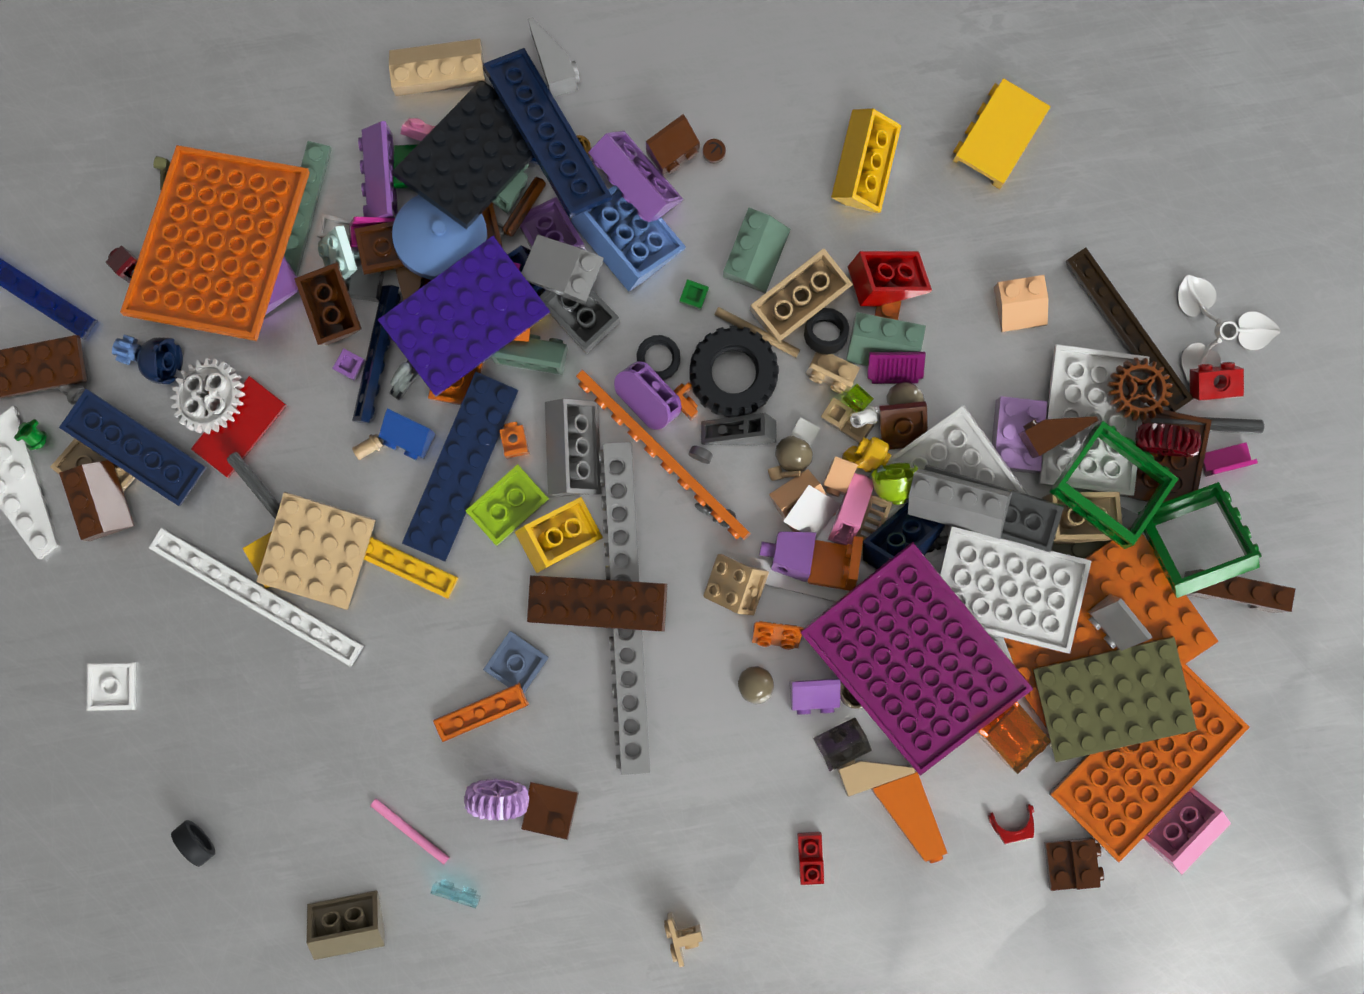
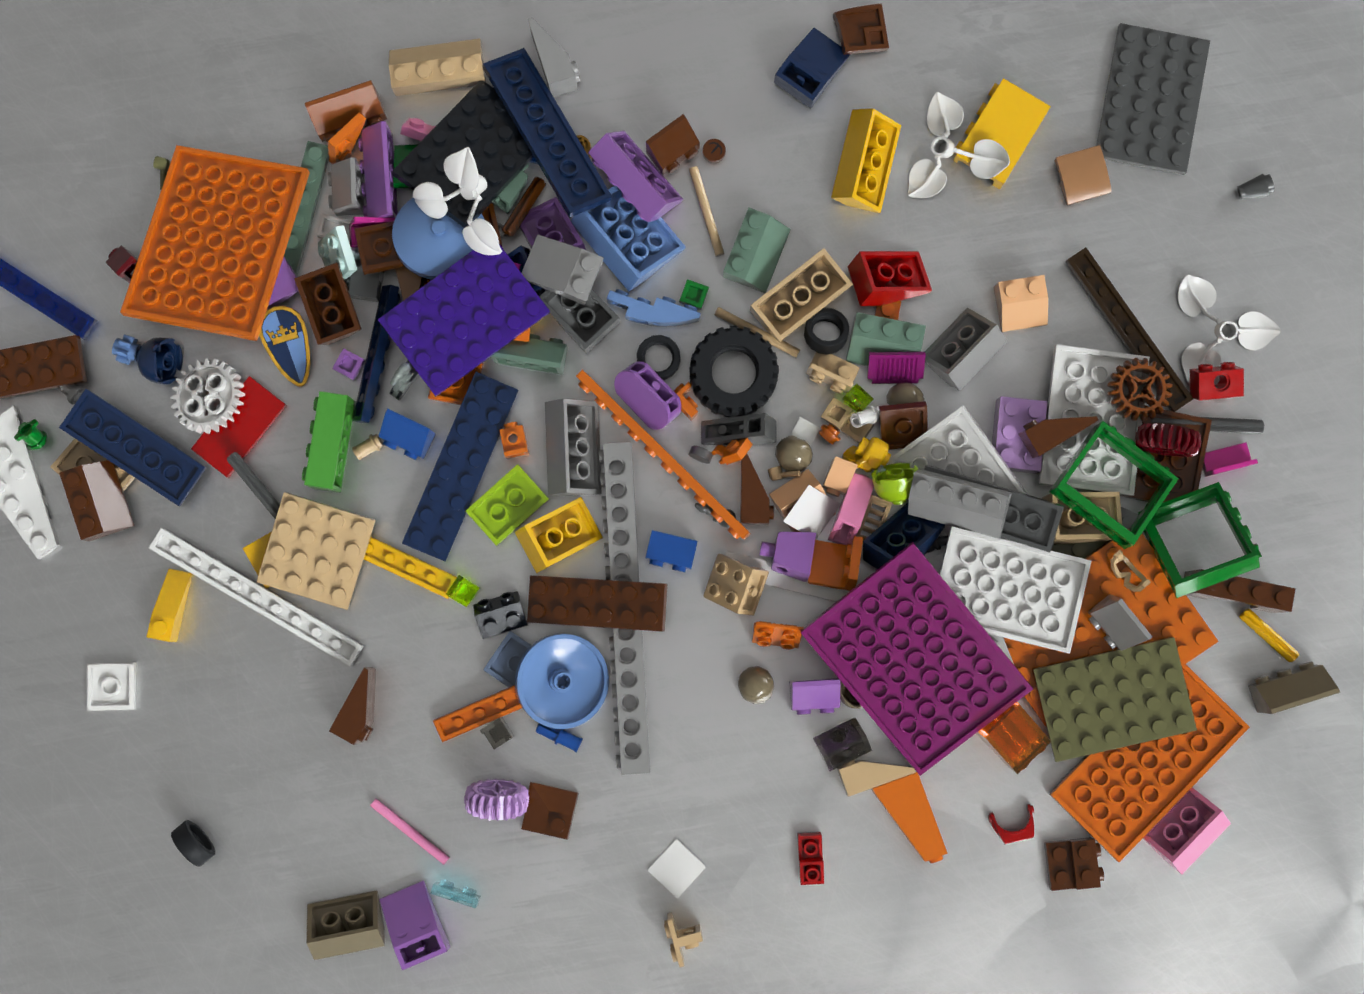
none -> yellow slope [146,569,193,642]
none -> shield [259,305,311,387]
none -> bright green brick [302,391,356,493]
none -> dark orange slope [305,80,387,142]
none -> orange wing [328,112,366,164]
none -> light grey slope [328,157,364,216]
none -> reddish brown slope [329,667,376,745]
none -> medium lavender slope [379,880,450,970]
none -> white plant [413,147,502,255]
none -> clear neon green plate [446,575,479,607]
none -> black bracket [473,591,528,639]
none -> clear smoke panel [480,717,515,749]
none -> medium blue dish [515,634,609,729]
none -> blue axle [536,723,583,752]
none -> medium blue slope [607,289,701,327]
none -> blue brick [645,530,698,573]
none -> white sticker [648,839,706,899]
none -> tan bar [689,166,724,256]
none -> orange plate [711,438,753,465]
none -> reddish brown slope [740,453,774,525]
none -> dark blue slope [774,28,851,109]
none -> orange plate [819,423,841,445]
none -> reddish brown plate [833,4,889,55]
none -> white plant [908,92,1010,198]
none -> light grey slope [925,308,1008,391]
none -> medium nougat slope [1054,145,1112,206]
none -> dark grey plate [1096,23,1210,175]
none -> tan helmet [1110,550,1151,592]
none -> dark grey cone [1237,174,1274,199]
none -> yellow axle [1239,608,1299,662]
none -> dark tan slope [1248,661,1340,714]

